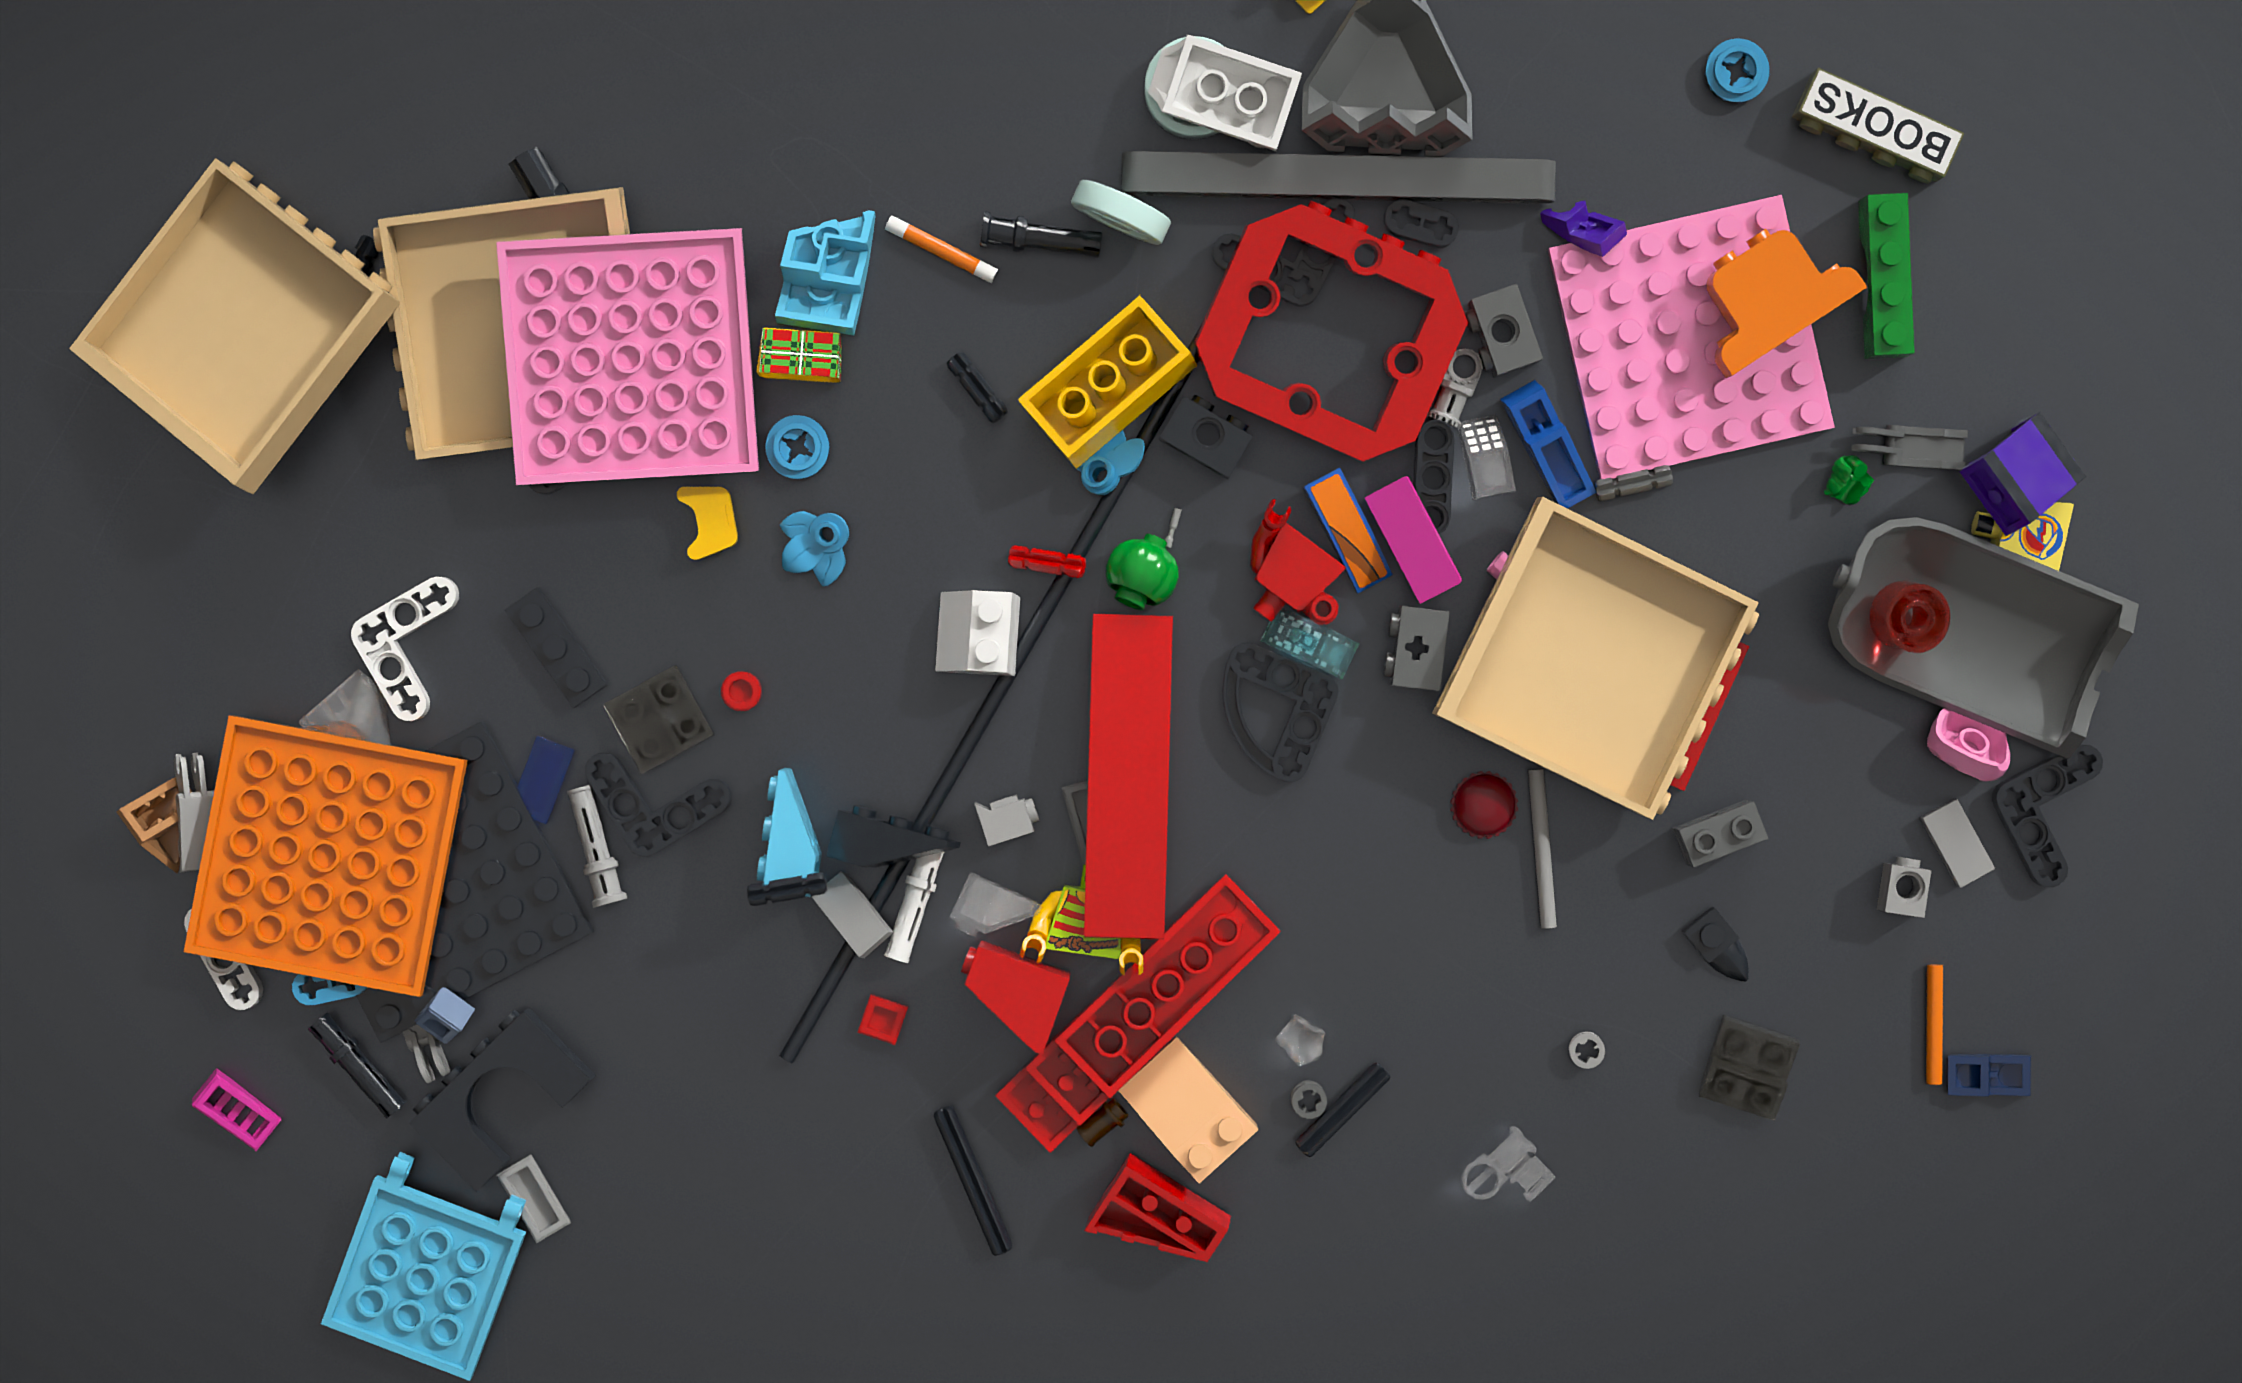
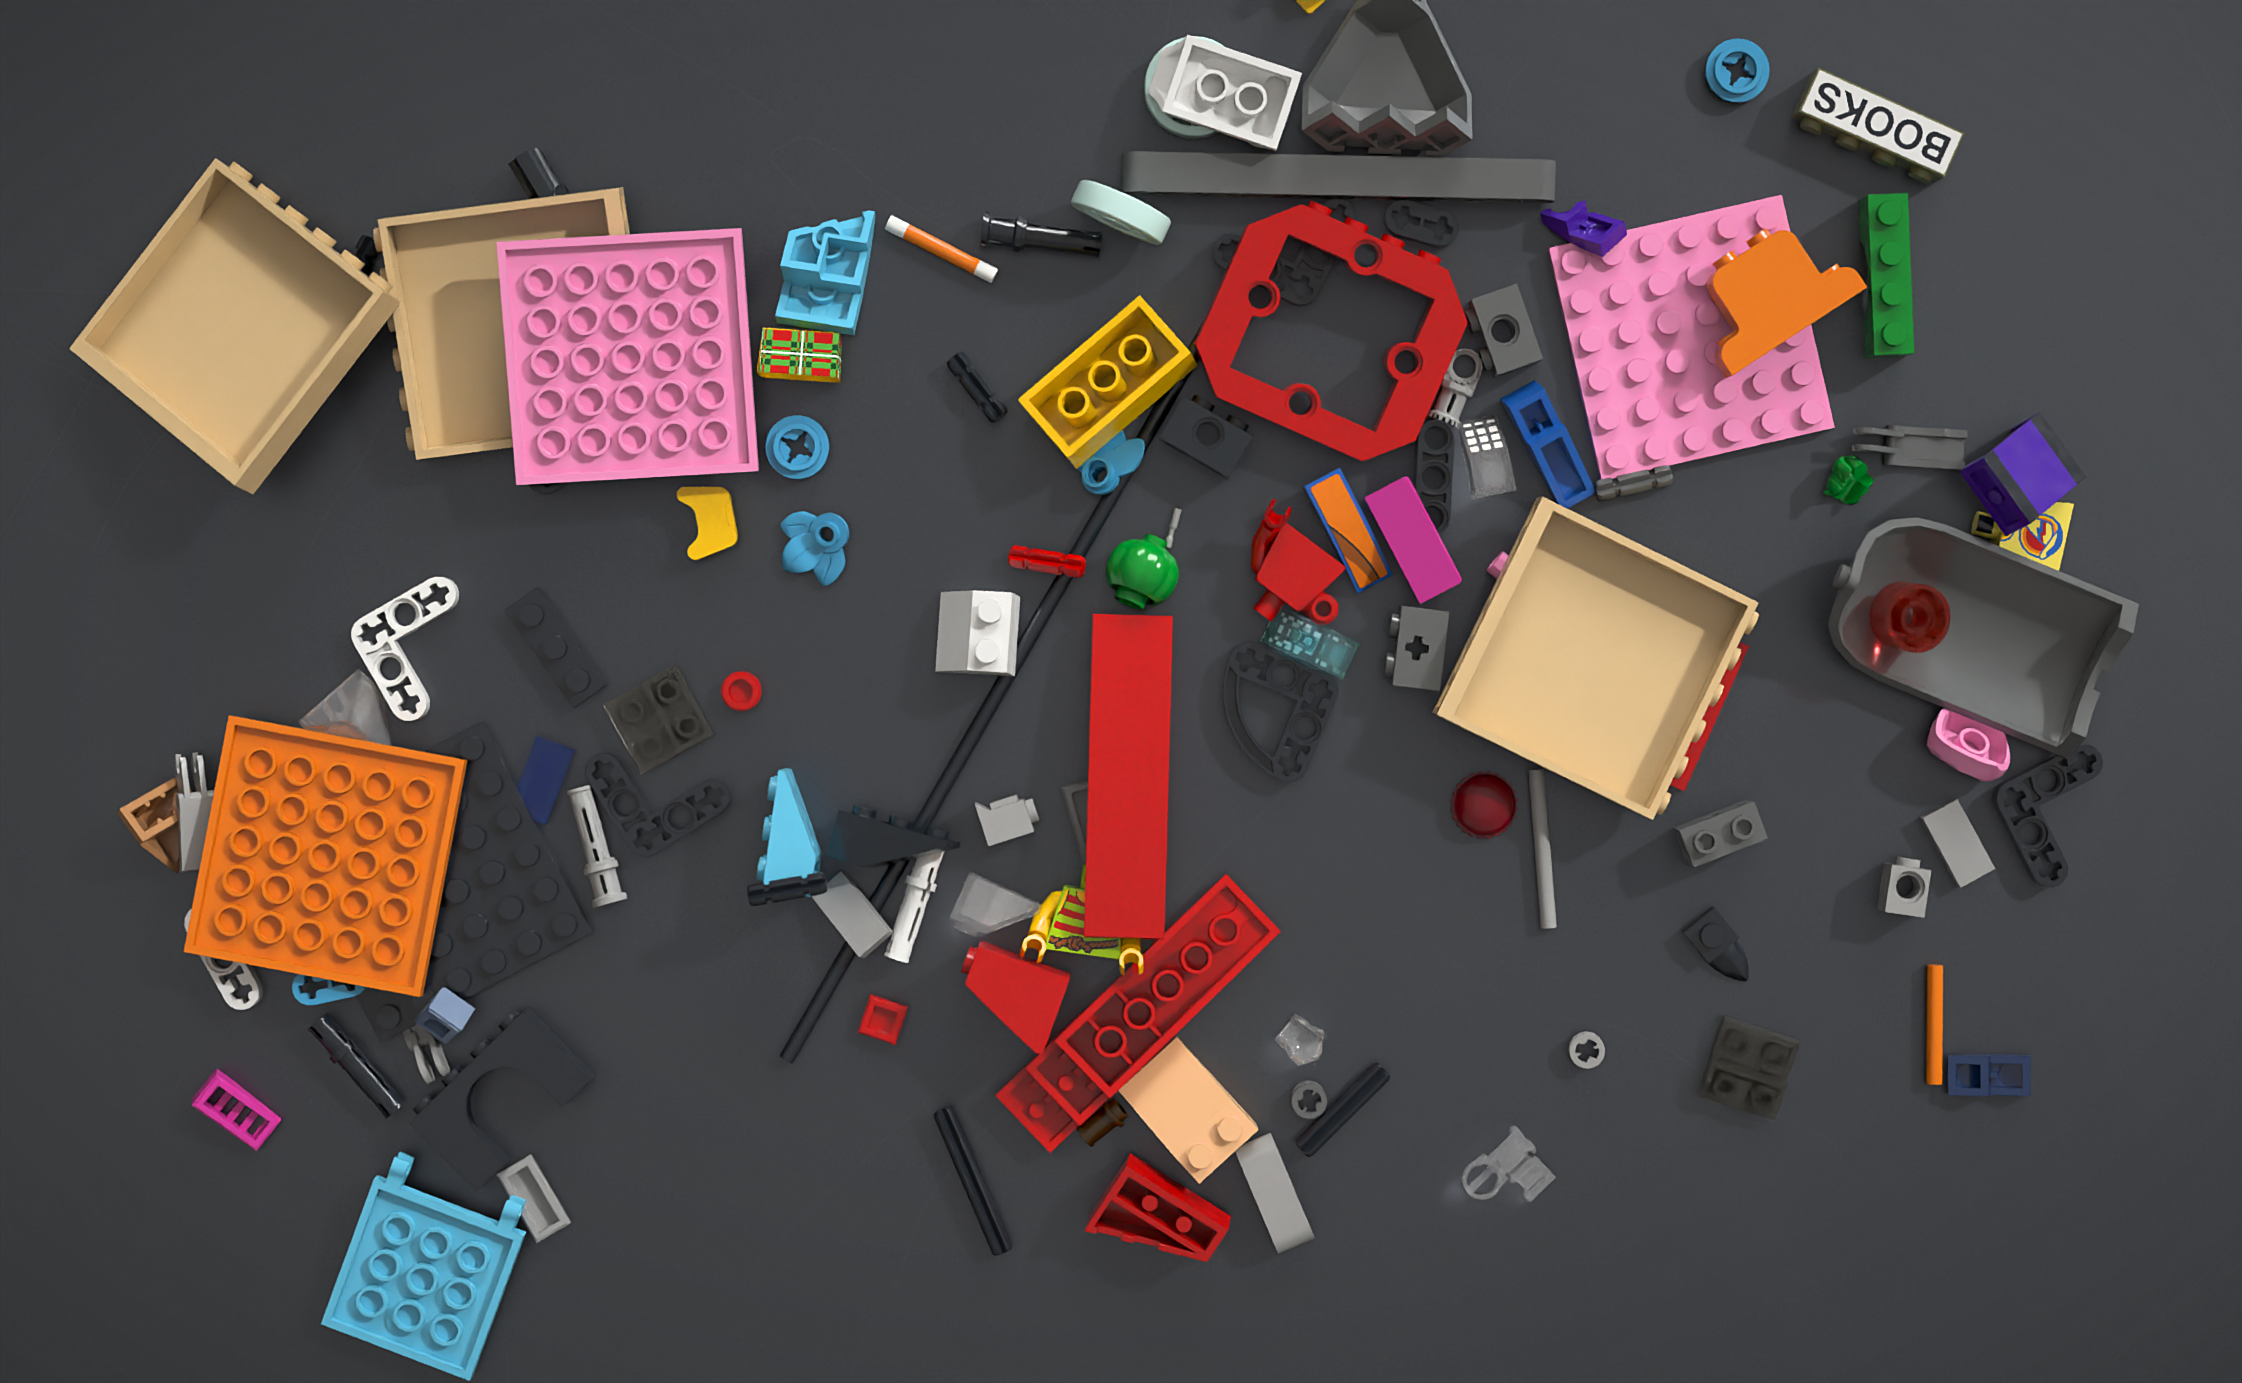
none -> light grey beam [1235,1133,1315,1254]

